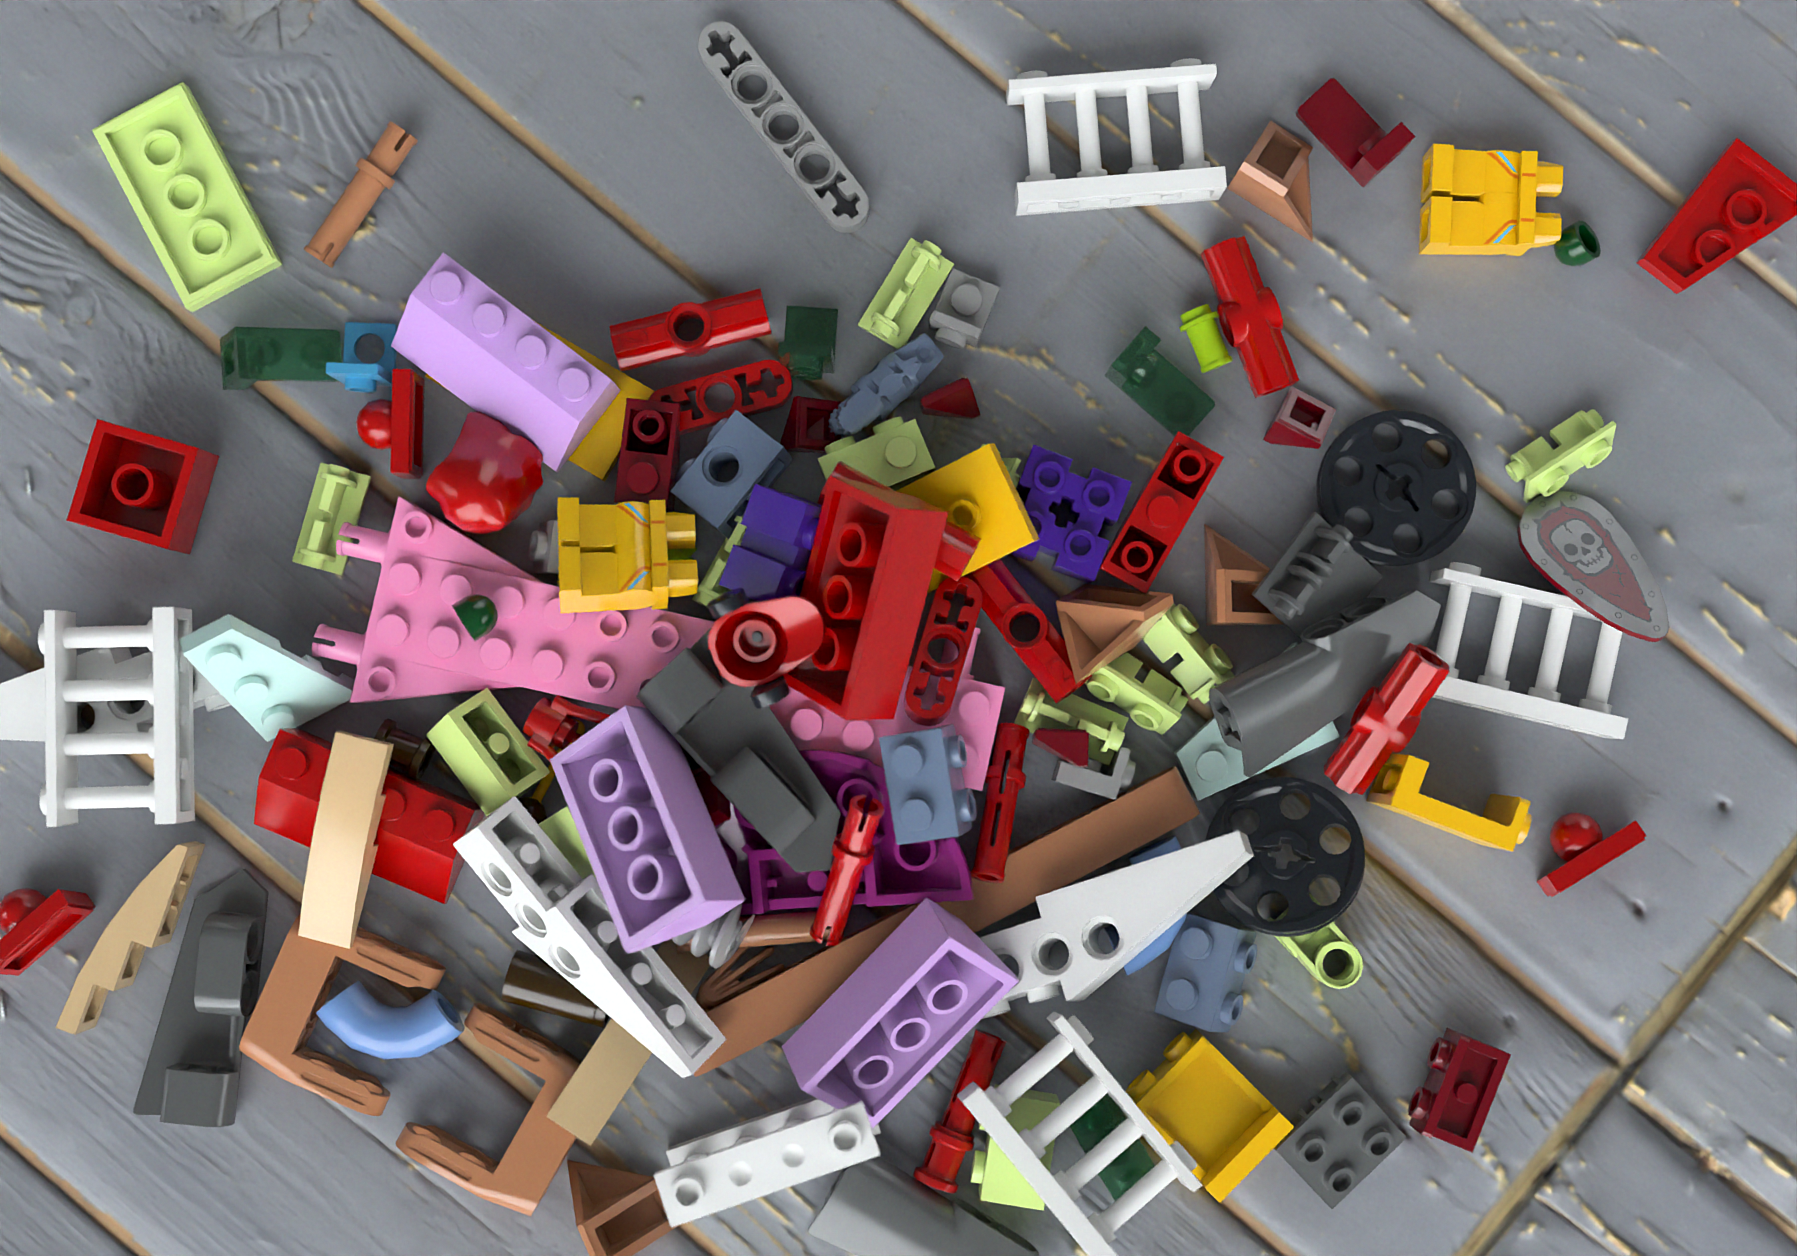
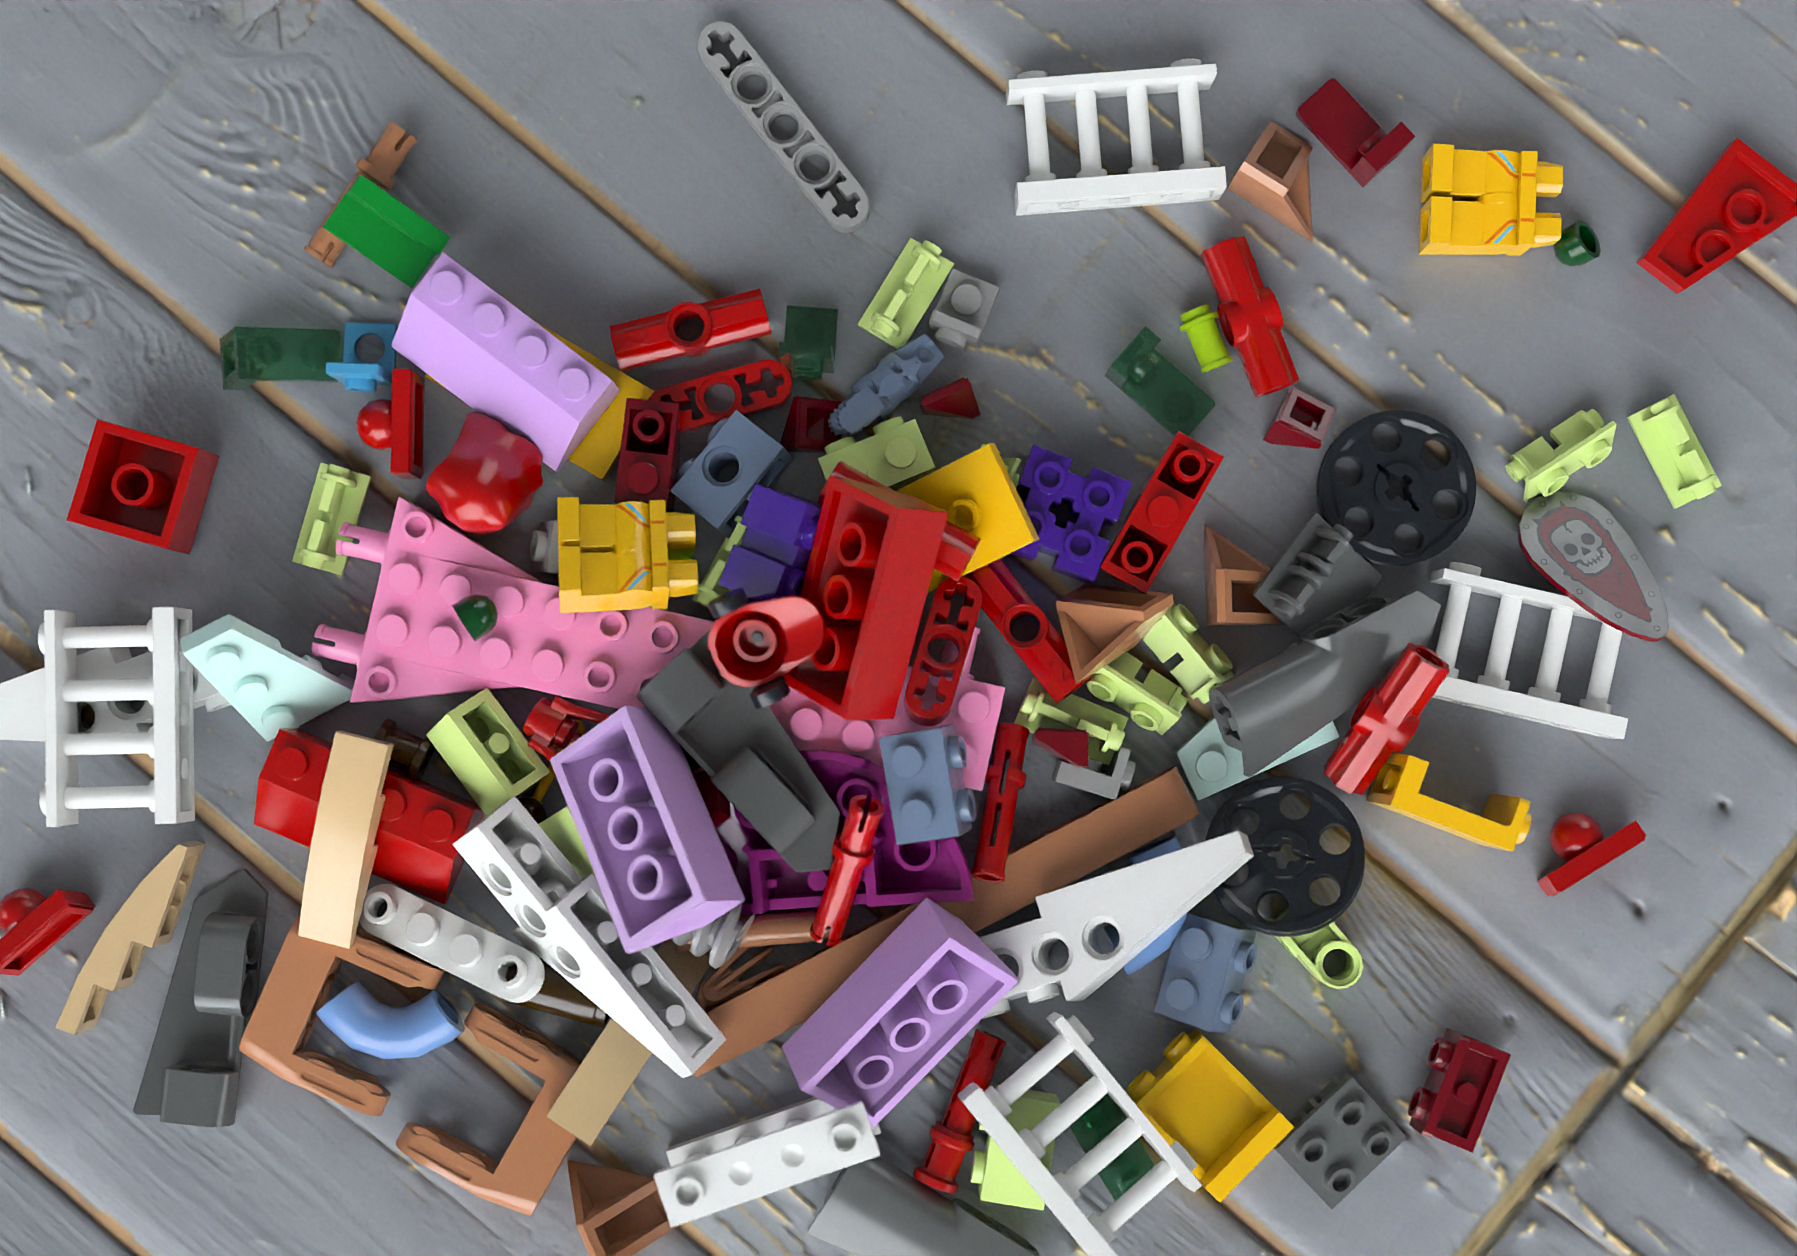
yellowish green tile [92,82,283,312] -> none
none -> green panel [322,175,451,288]
none -> white plate [359,884,545,1003]
none -> yellowish green hinge [1627,394,1722,509]

